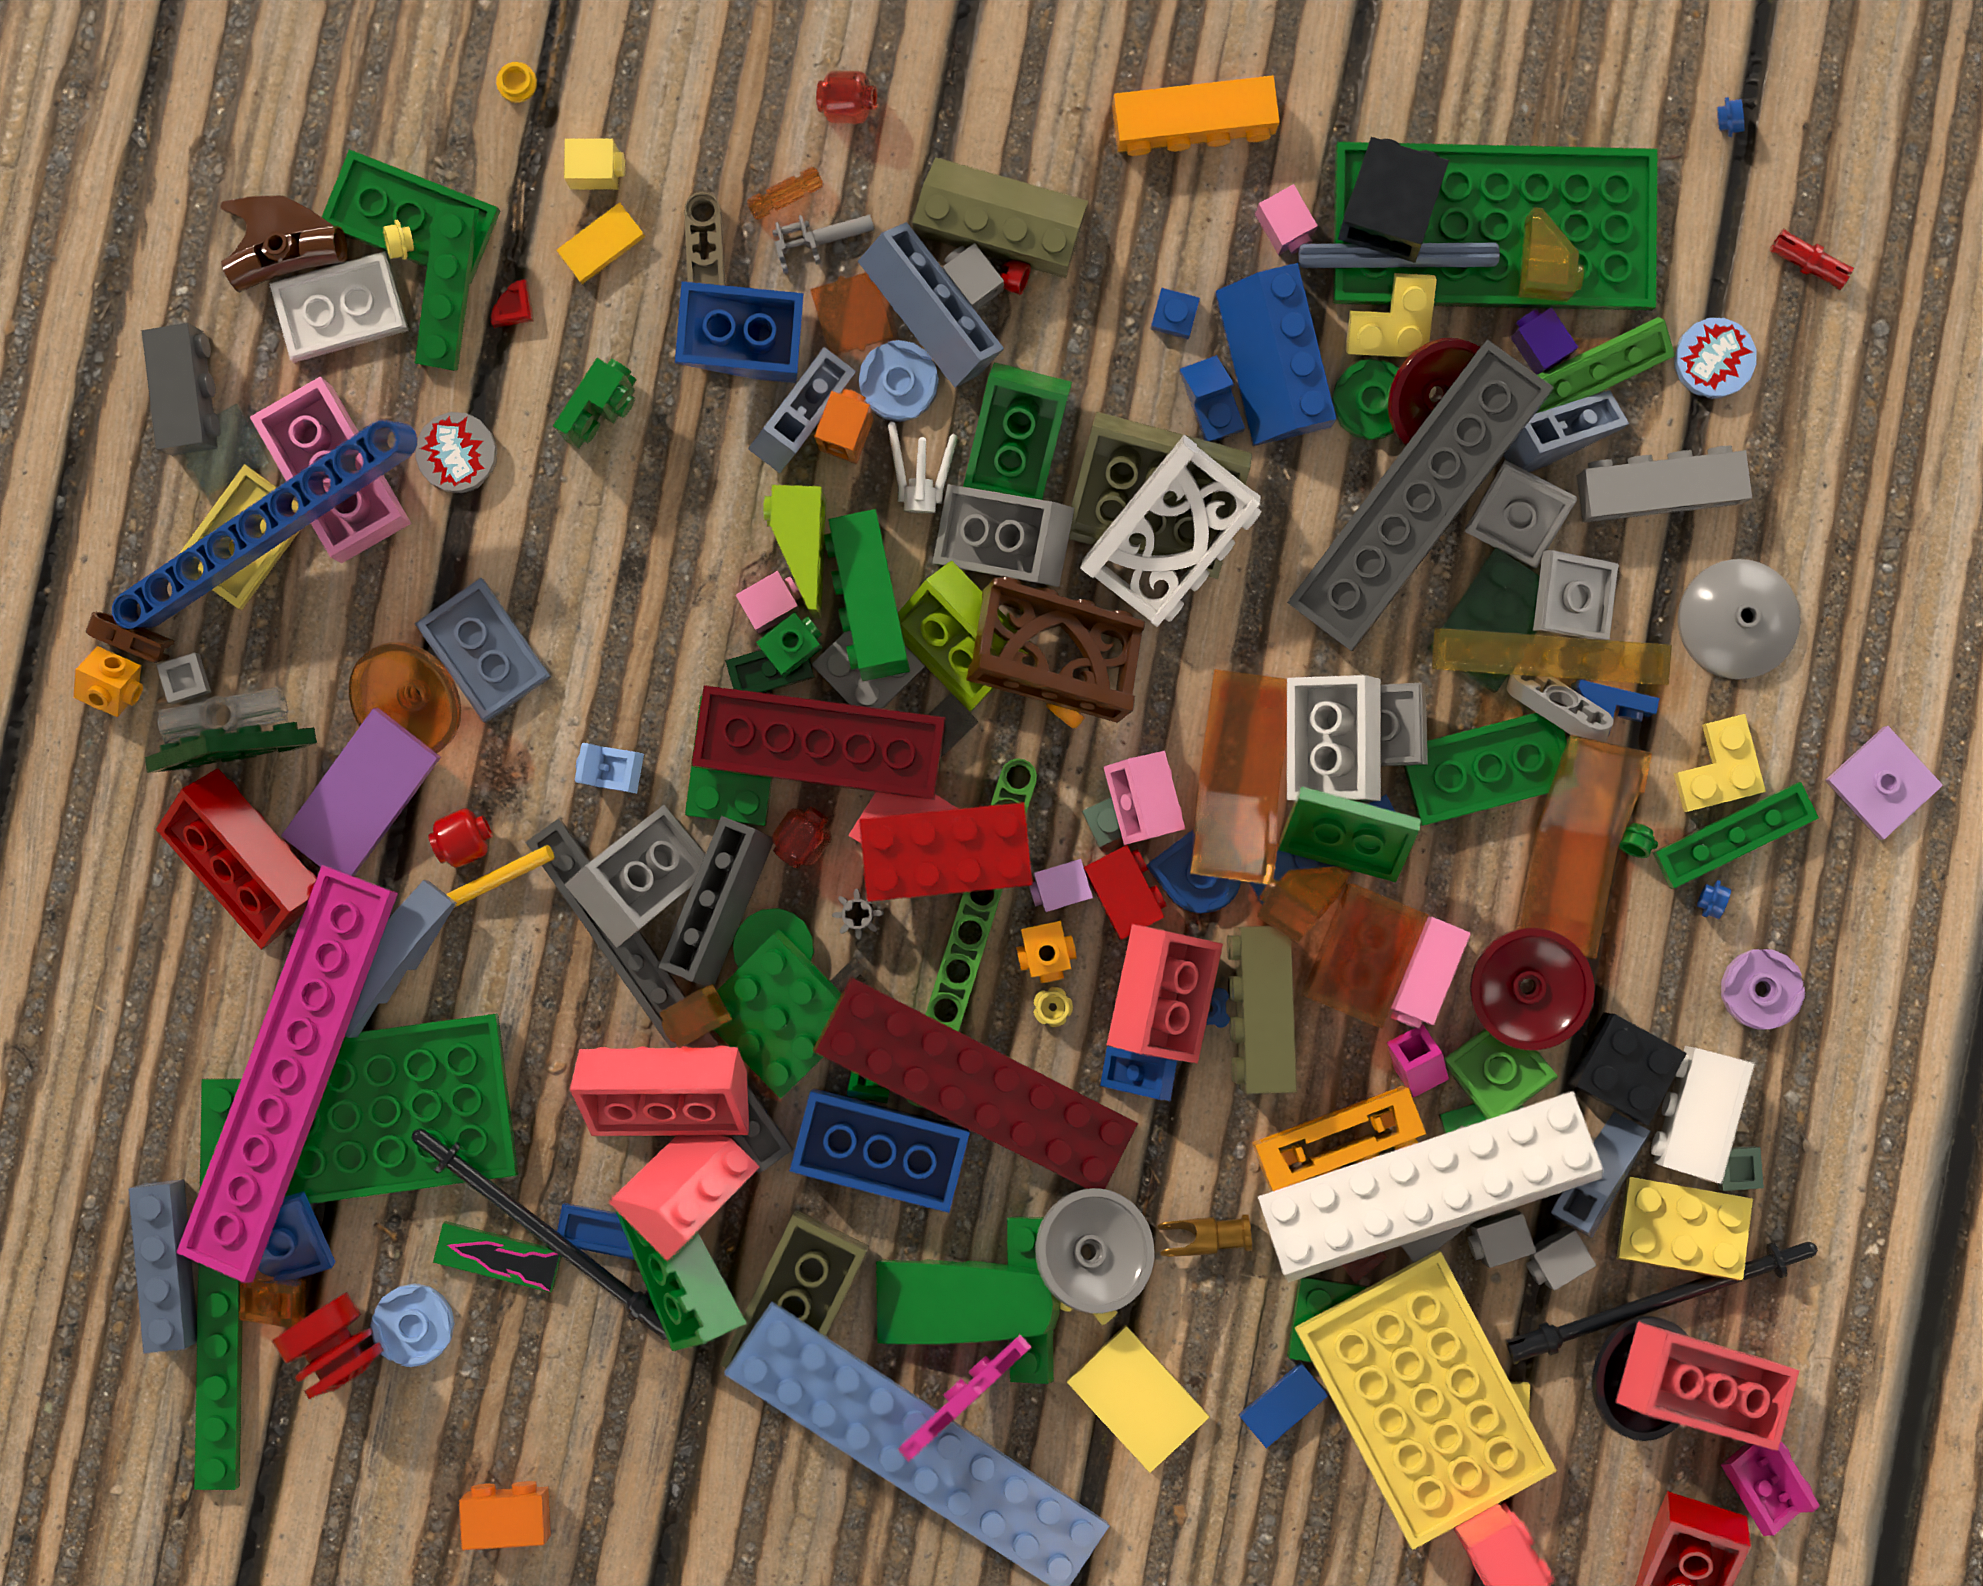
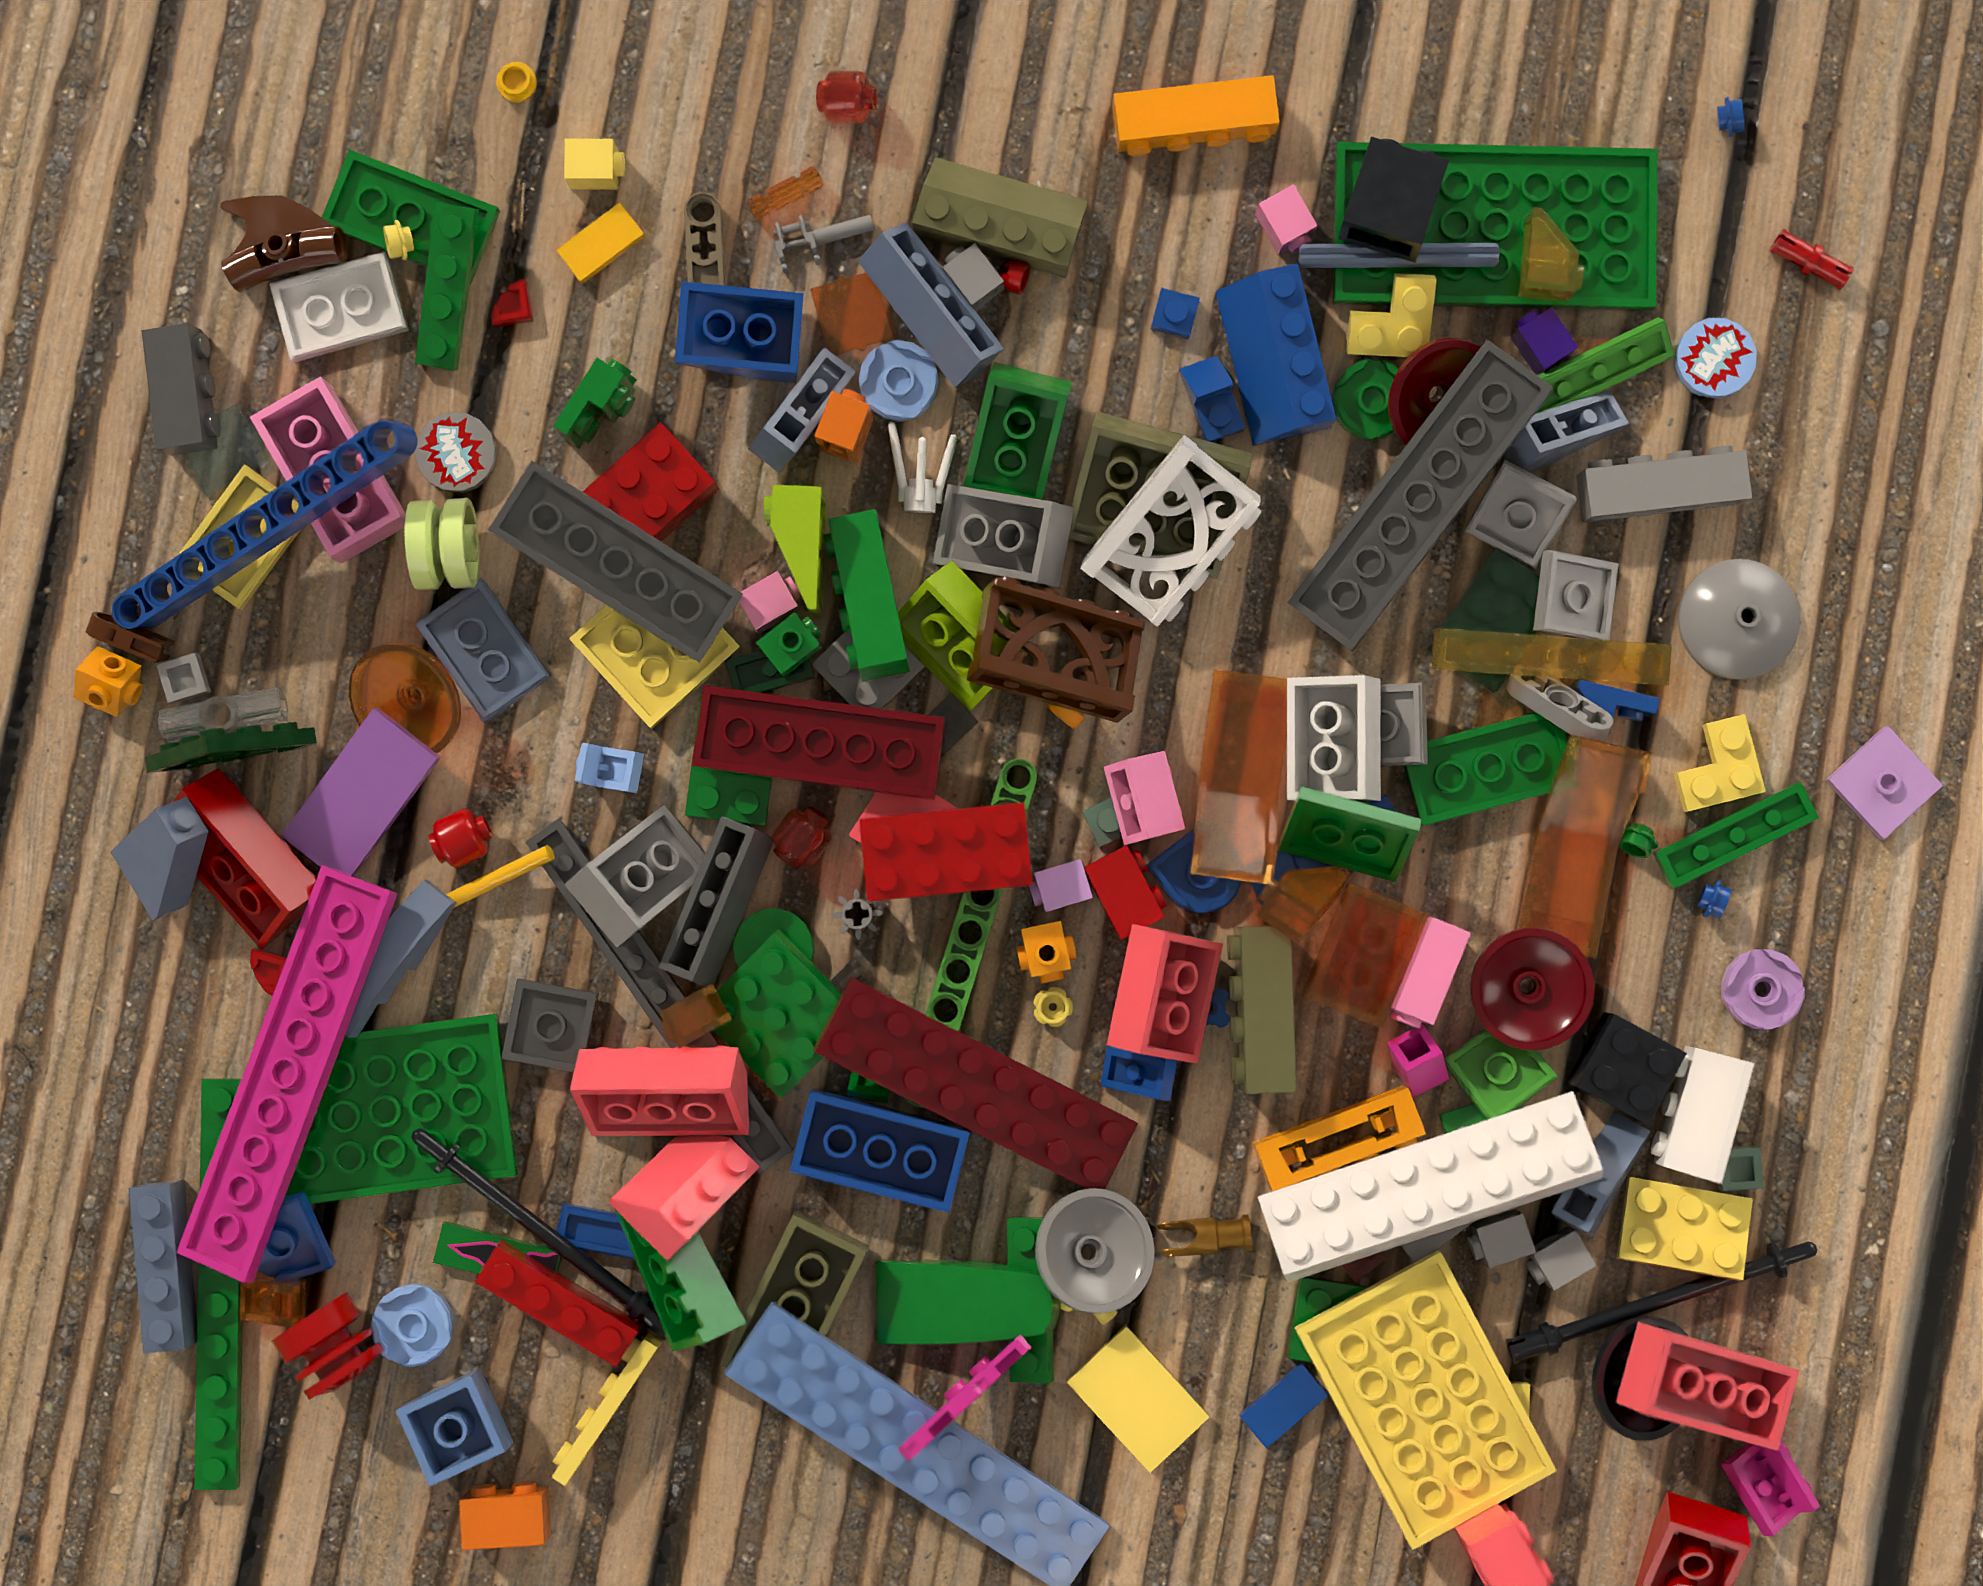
none -> sand blue slope [110,797,208,921]
none -> red tile [250,948,287,996]
none -> medium blue brick [396,1368,514,1487]
none -> yellowish green wheel [404,498,480,590]
none -> red brick [474,1239,641,1367]
none -> dark grey plate [487,460,743,663]
none -> dark grey plate [501,978,599,1072]
none -> light yellow plate [552,1333,662,1486]
none -> light yellow plate [569,605,741,729]
none -> red brick [583,422,719,542]

